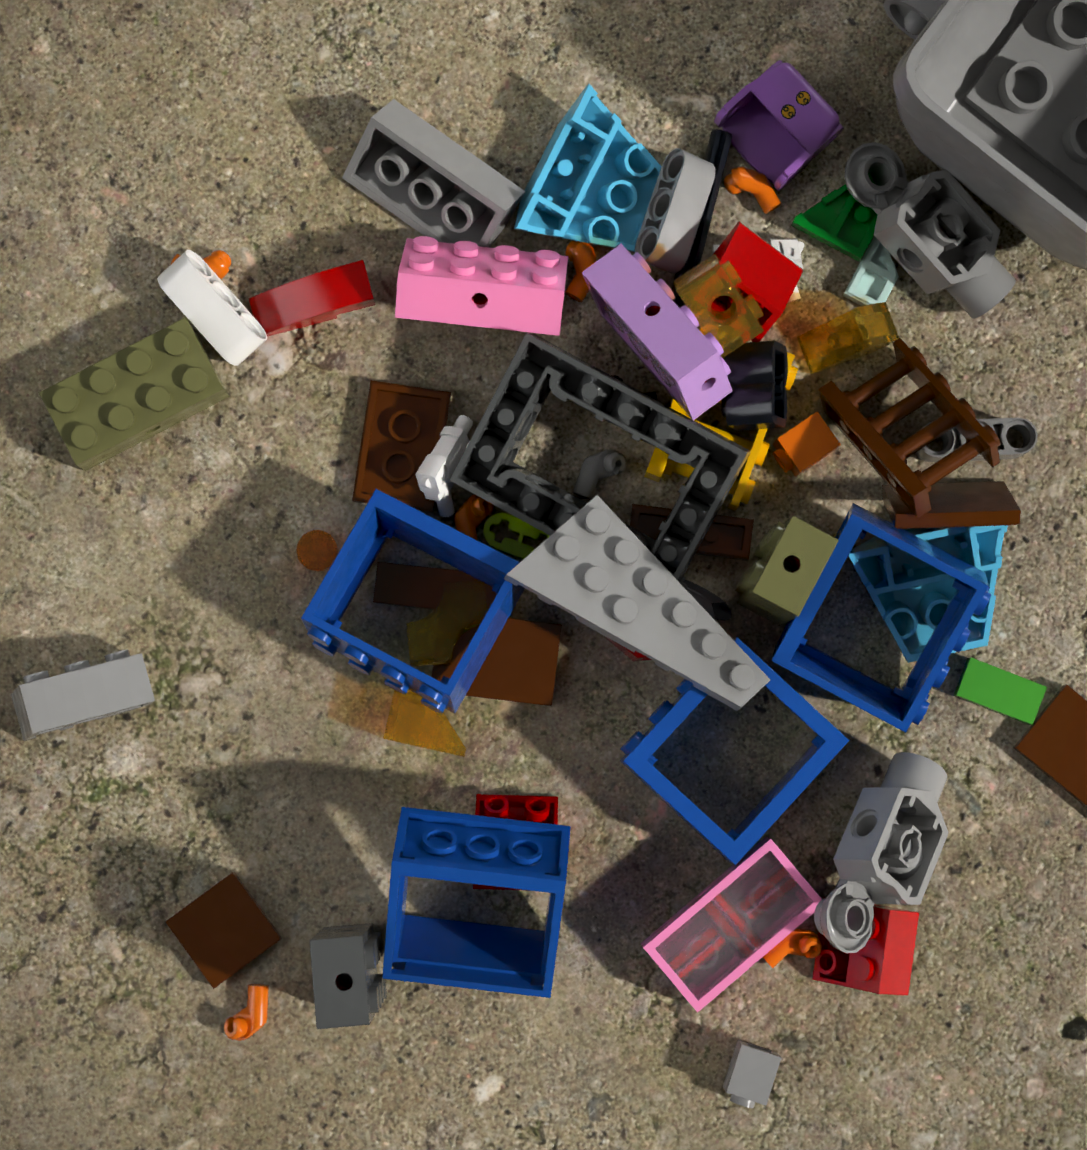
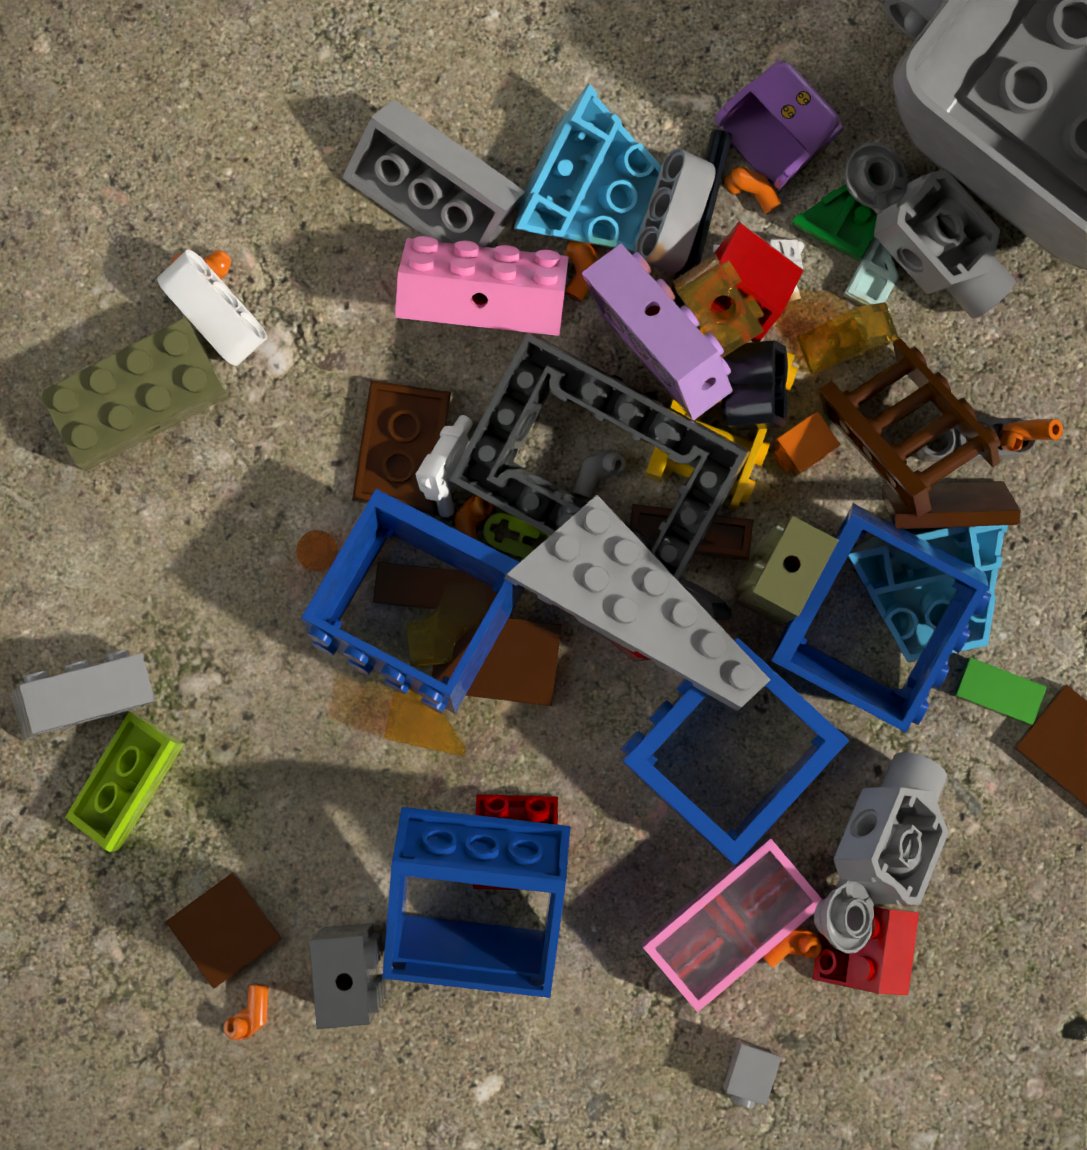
red slope [248,260,375,337] -> none
none -> lime slope [65,711,185,852]
none -> orange arm [1000,419,1063,452]

